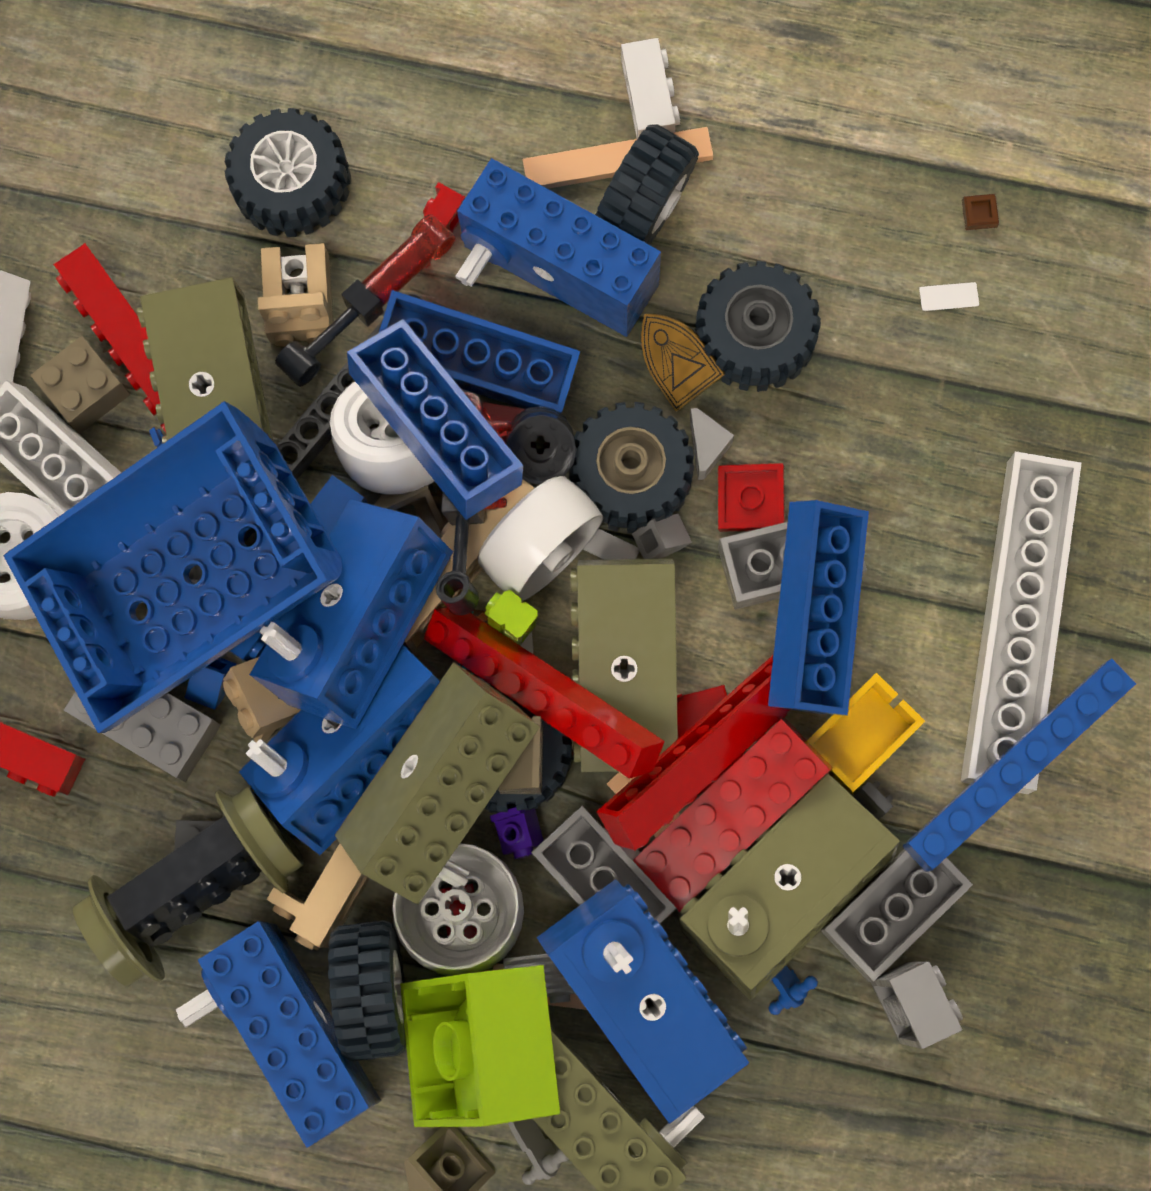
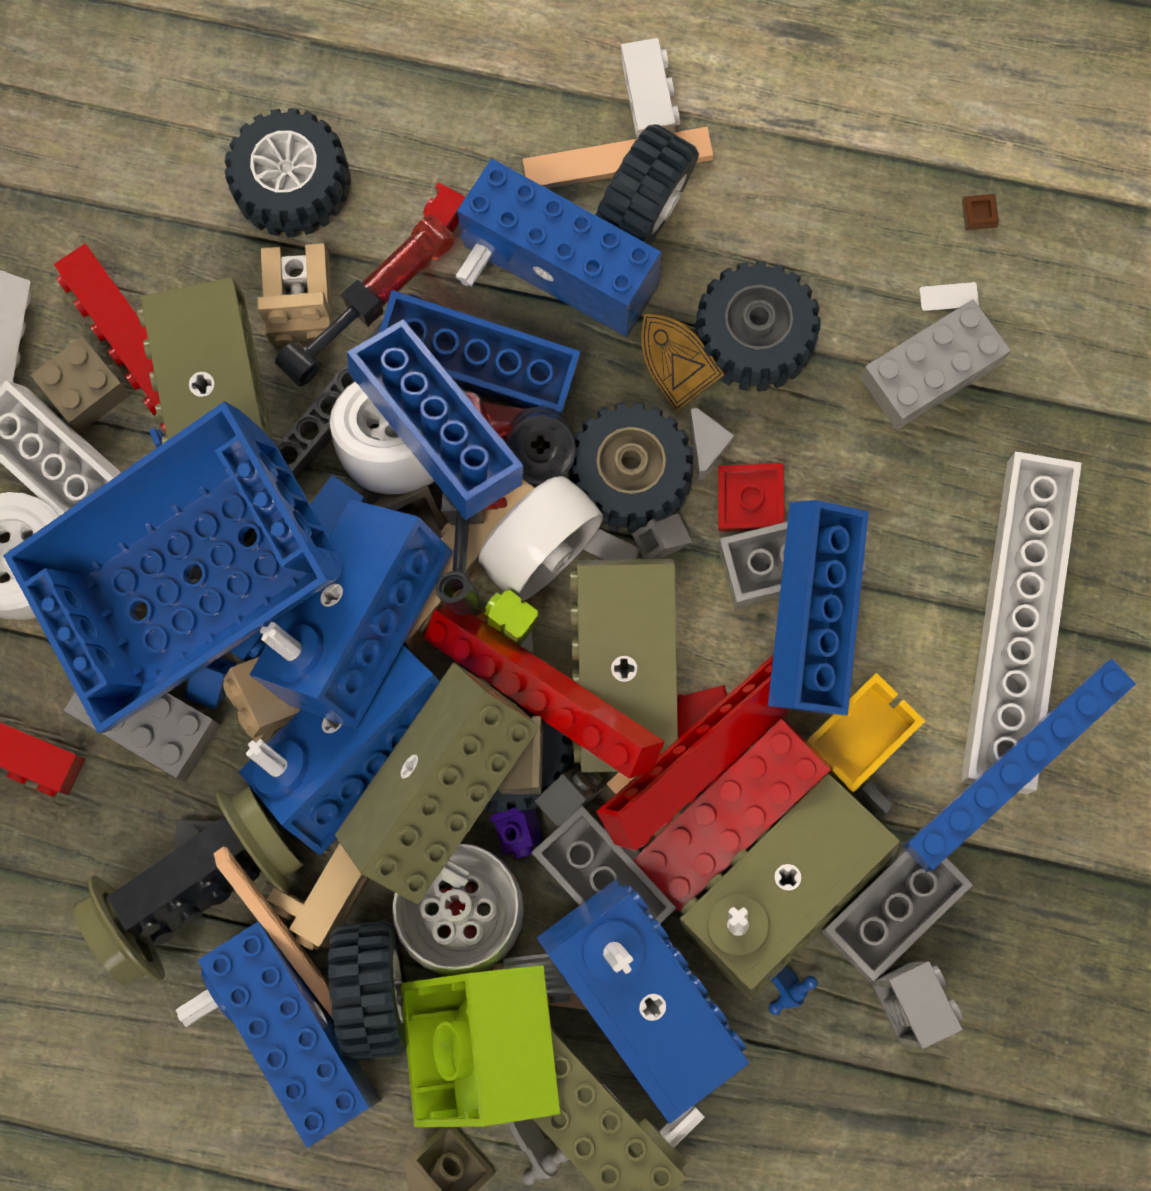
none -> light nougat tile [214,846,333,1019]
none -> dark grey piece [535,765,606,827]
none -> light grey brick [860,299,1011,430]

